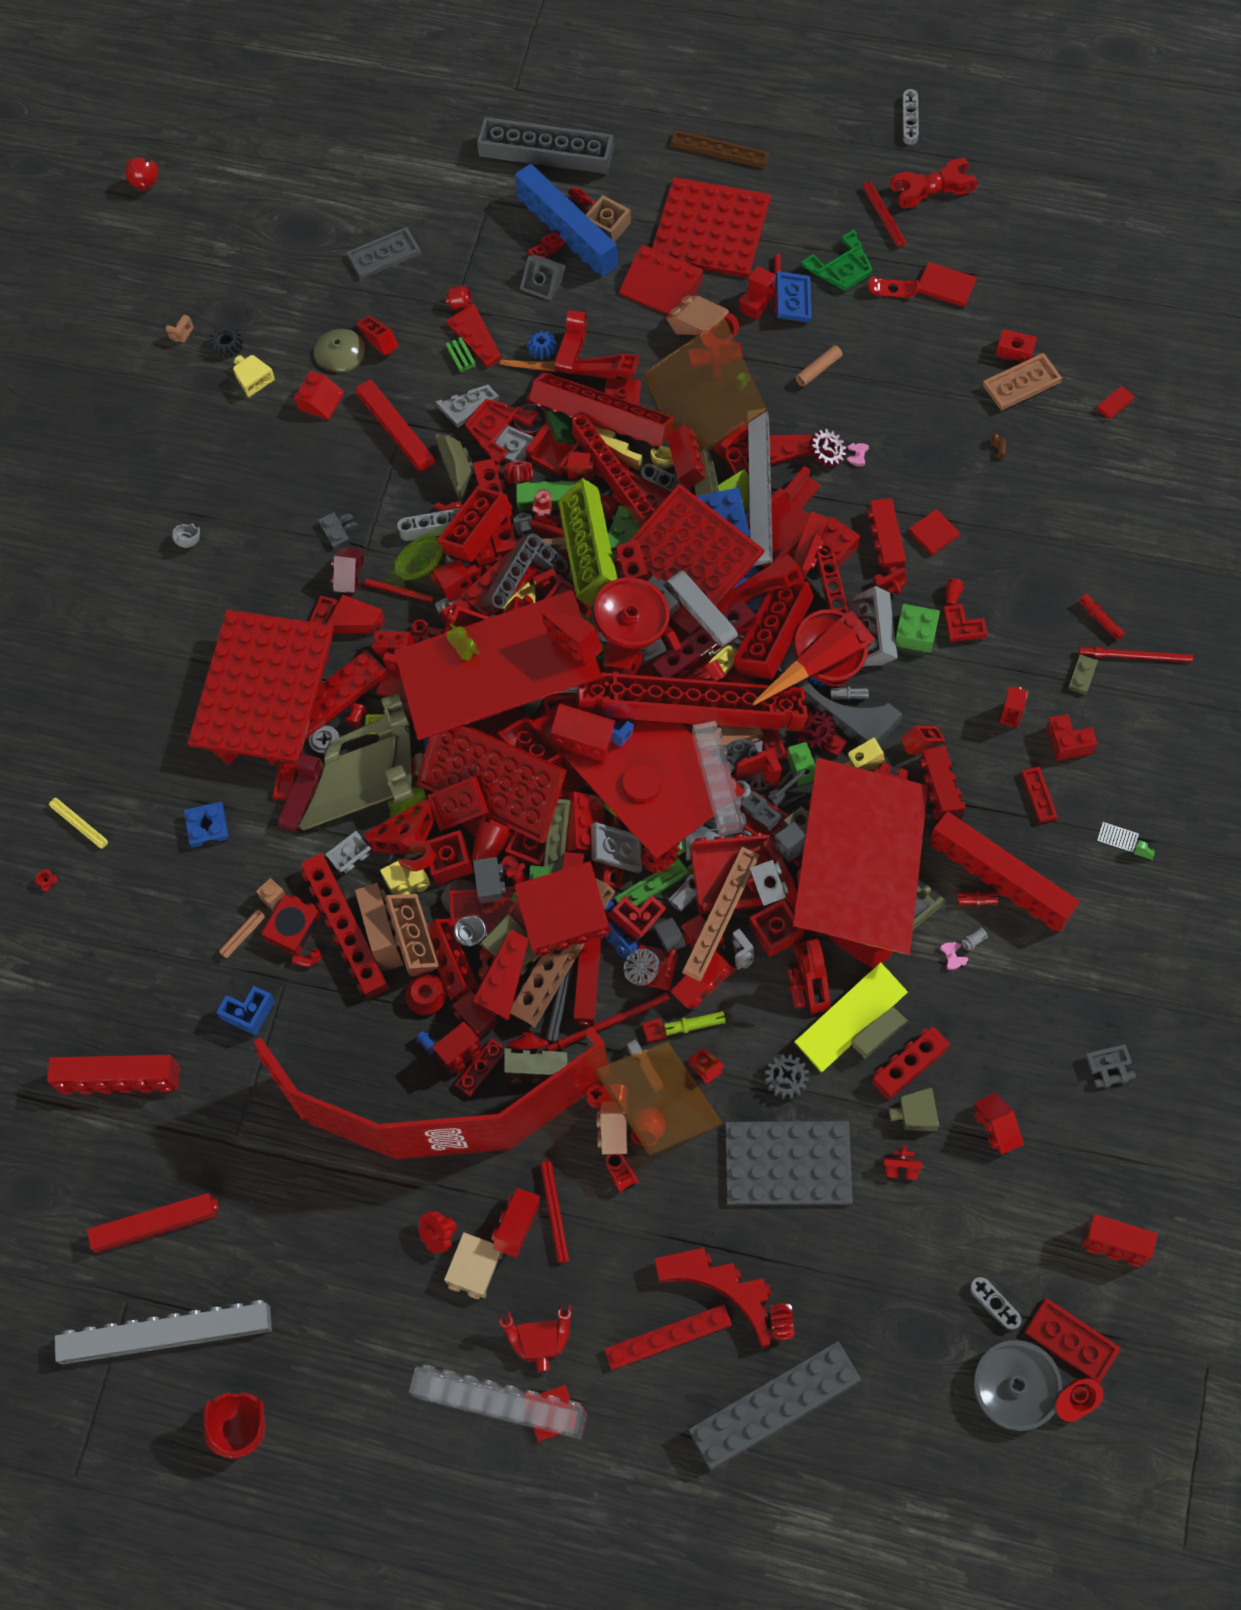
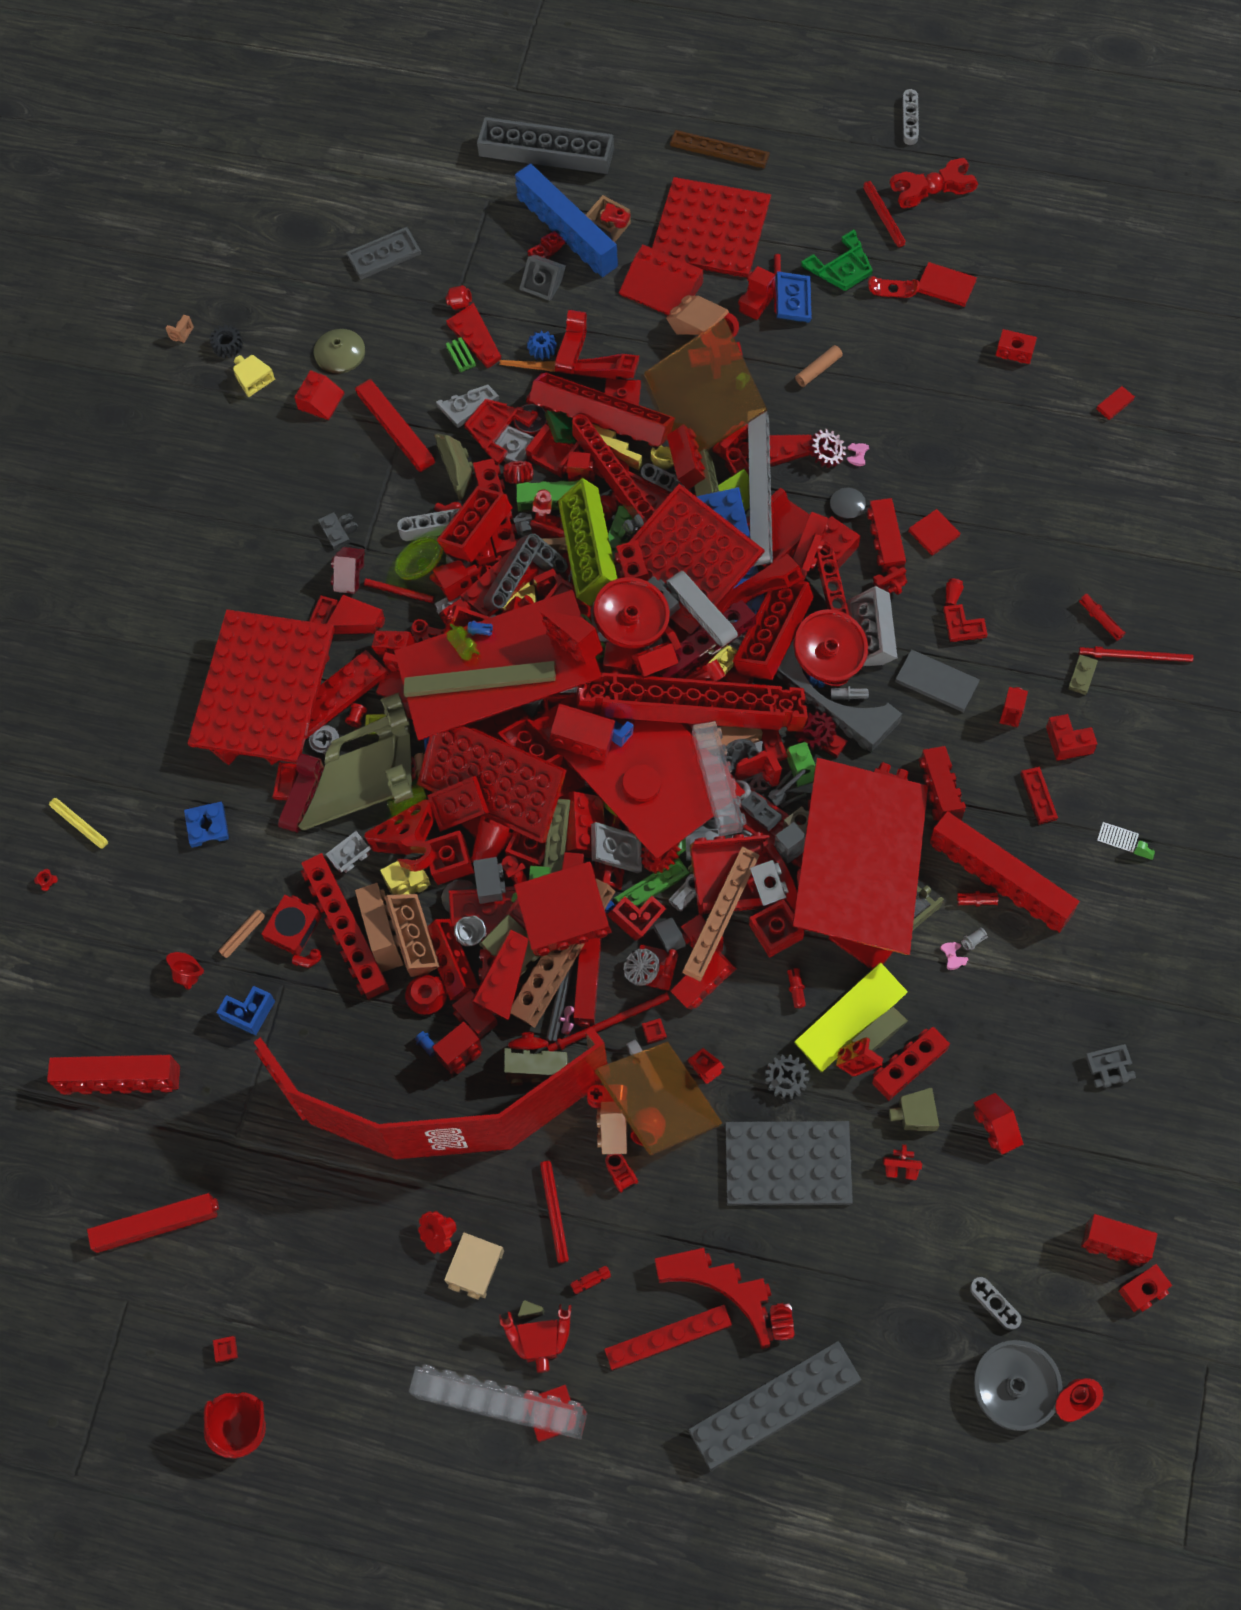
light grey brick [55,1300,272,1364] -> none
red cylinder [125,158,159,190] -> none
light grey hair [172,523,200,548] -> none
nougat brick [256,878,286,912] -> none
red slope [355,315,399,355] -> none
red tile [455,1038,505,1098] -> none
red brick [491,1188,540,1258] -> none
red plate [568,187,595,213] -> none
blue hinge [605,921,638,962] -> none
lime pin [664,1011,725,1036] -> none
light grey bracket [732,929,754,970] -> none
red plate [752,610,875,705] -> none
red panel [784,466,820,509] -> none
red piece [793,939,831,1015] -> none
light yellow torso [844,737,885,772] -> none
bright green brick [895,604,940,653] -> none
red slope [900,725,946,755] -> none
nougat plate [983,353,1062,411] -> none
reddish brown arm [989,433,1007,459] -> none
red tile [1023,1298,1121,1384] -> none
none -> red piece [166,952,204,989]
none -> red plate [213,1336,238,1363]
none -> olive tile [404,661,556,697]
none -> blue pin [467,620,493,636]
none -> olive slope [518,1301,544,1319]
none -> bright pink piece [559,1006,574,1034]
none -> red axle [571,1266,611,1294]
none -> red plate [601,203,631,229]
none -> dark grey hinge [618,514,644,541]
none -> red hinge [632,642,678,677]
none -> dark grey dish [830,488,866,520]
none -> red bracket [836,1037,883,1077]
none -> dark grey tile [895,649,980,713]
none -> red brick [1119,1264,1173,1312]

